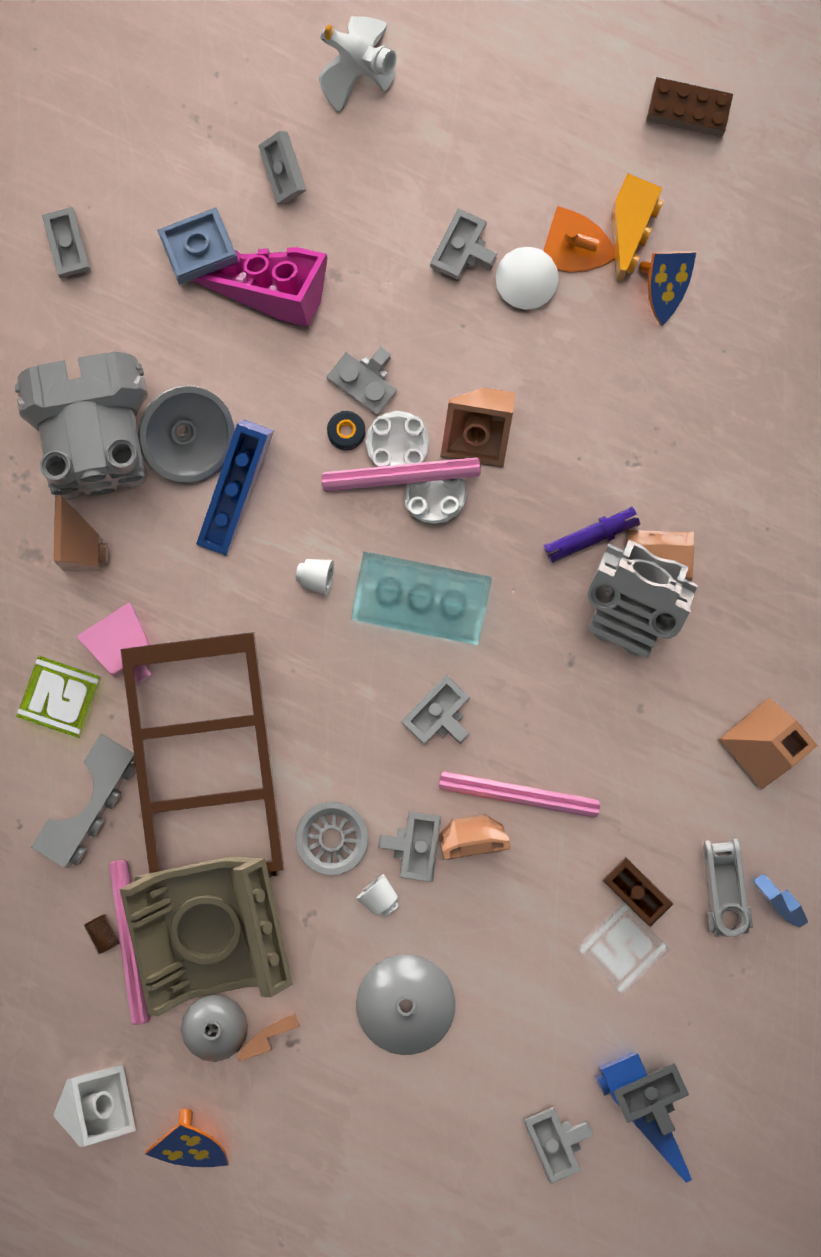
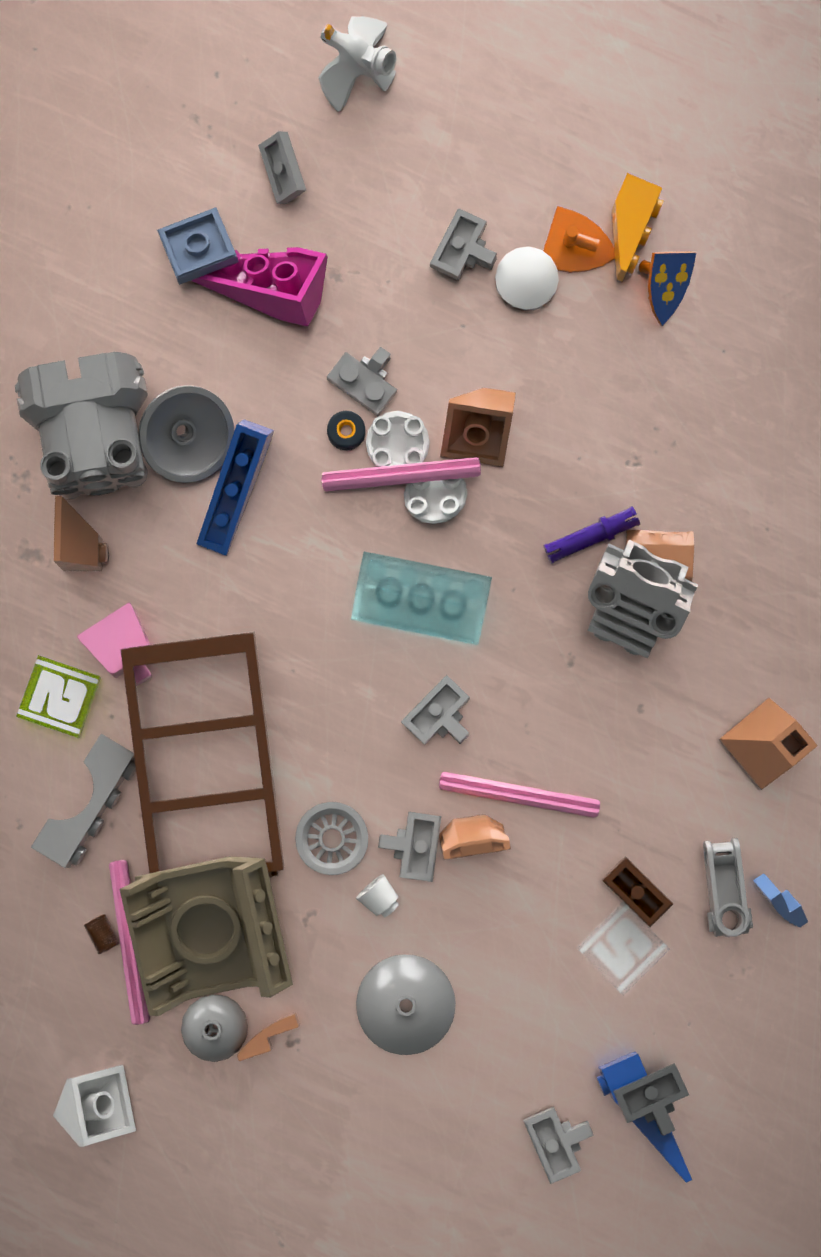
light grey plate [42,207,90,278] -> none
blue shield [145,1109,229,1167] -> none
white hat [296,559,334,596] -> none
reddish brown piece [646,77,733,138] -> none

